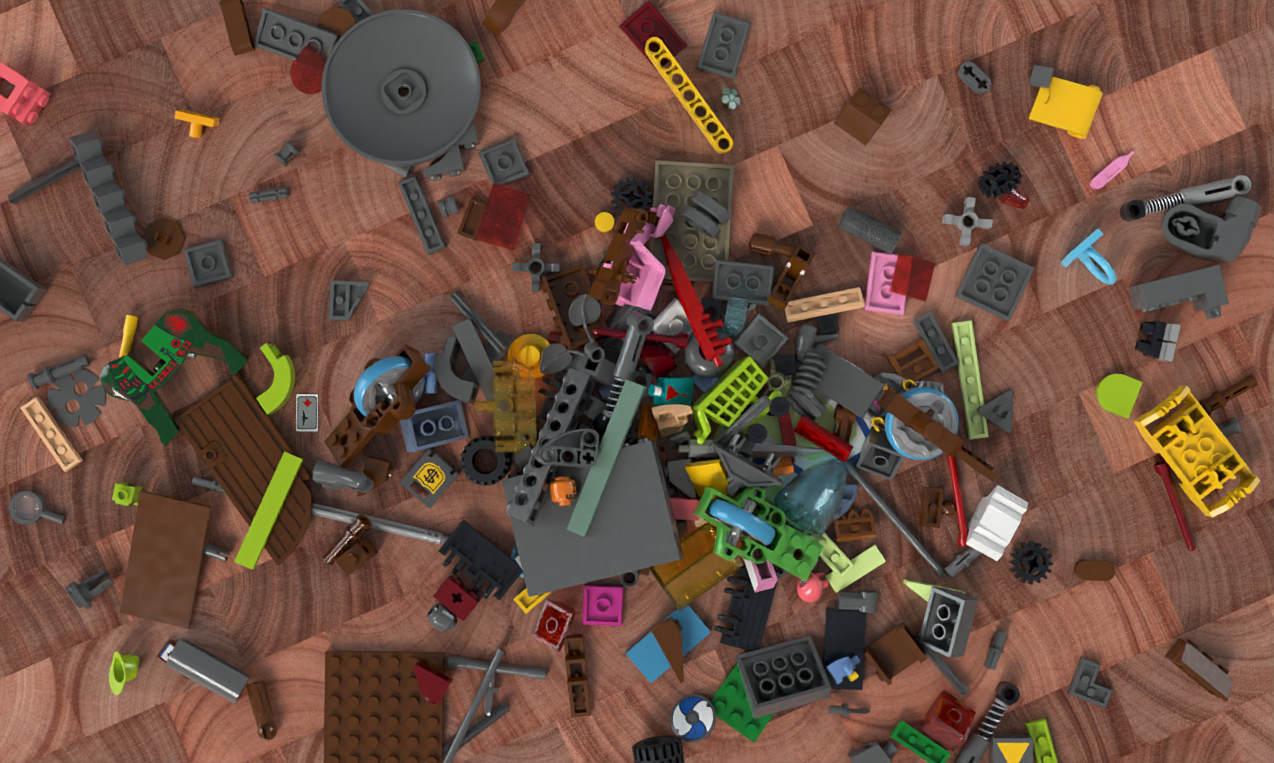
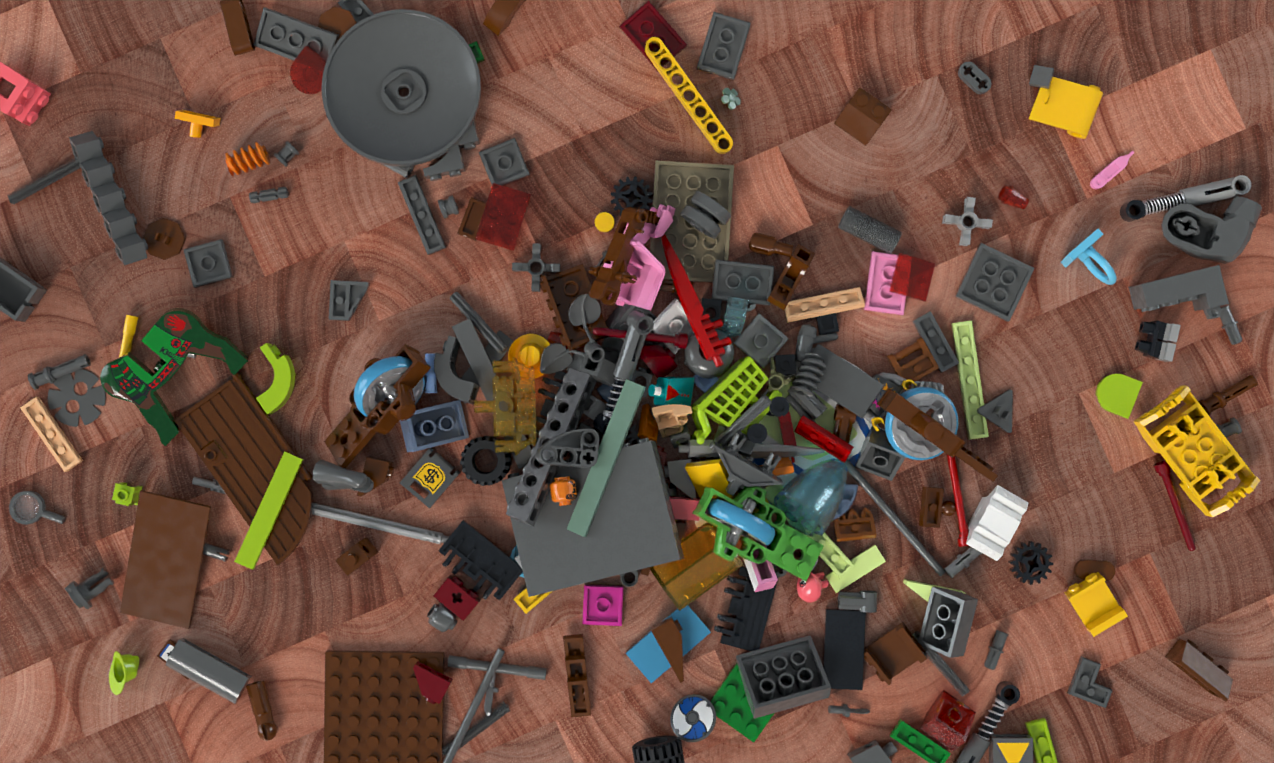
light grey sticker [296,394,318,431] -> none
reddish brown pin [323,514,372,565] -> none
clear red slope [531,599,575,652] -> none
medium blue piece [826,655,861,685] -> none
black gear [978,161,1022,199] -> none
none -> orange piece [225,142,271,177]
none -> yellow panel [1064,572,1128,637]
none -> dark grey axle [1220,305,1242,345]

